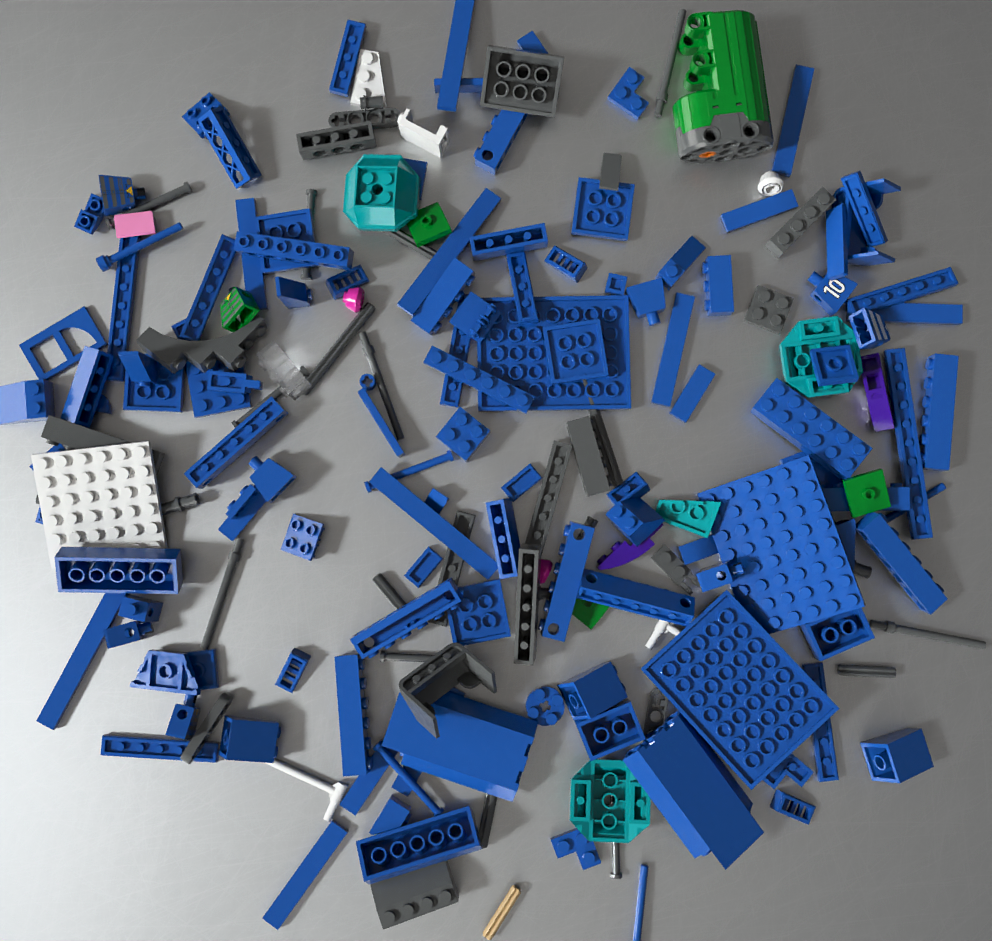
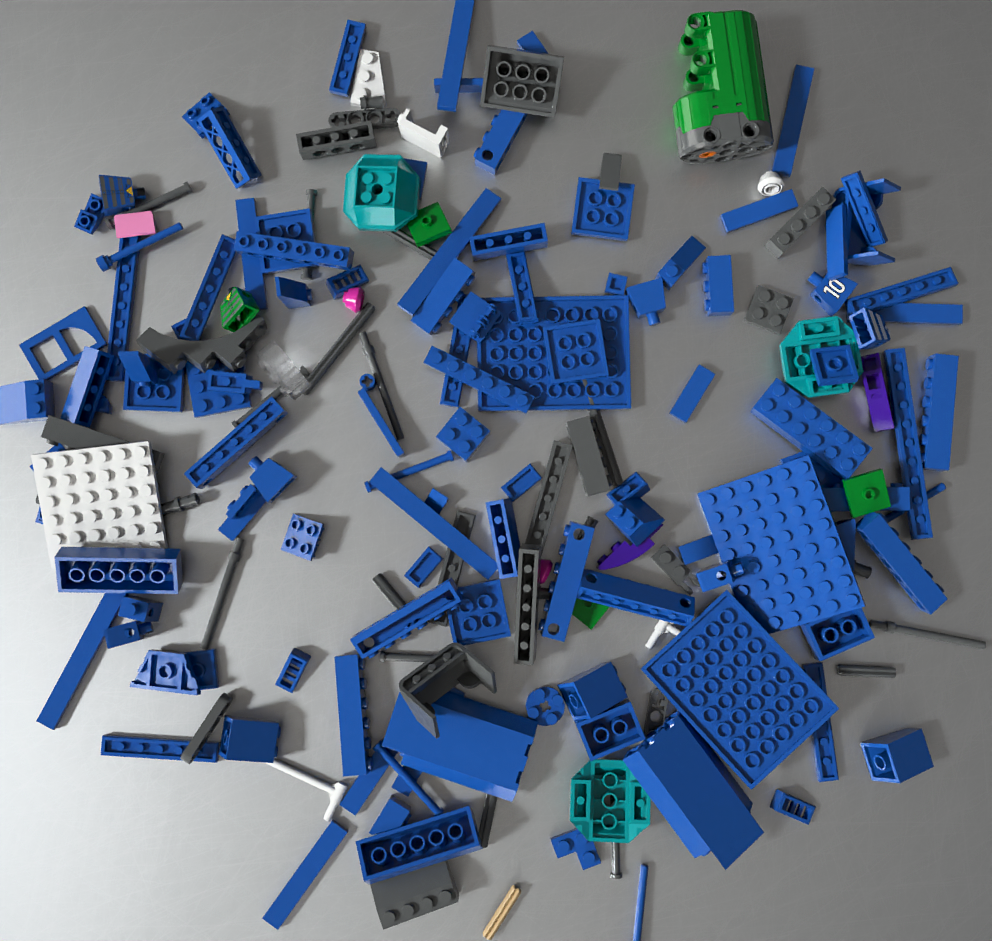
blue torso [165,694,201,740] -> none
blue slope [544,245,587,283] -> none
blue plate [607,67,649,120] -> none
blue tile [651,292,695,407] -> none
dark grey bar [654,9,686,117] -> none
teal wing [655,499,722,538] -> none
blue plate [763,753,814,789] -> none

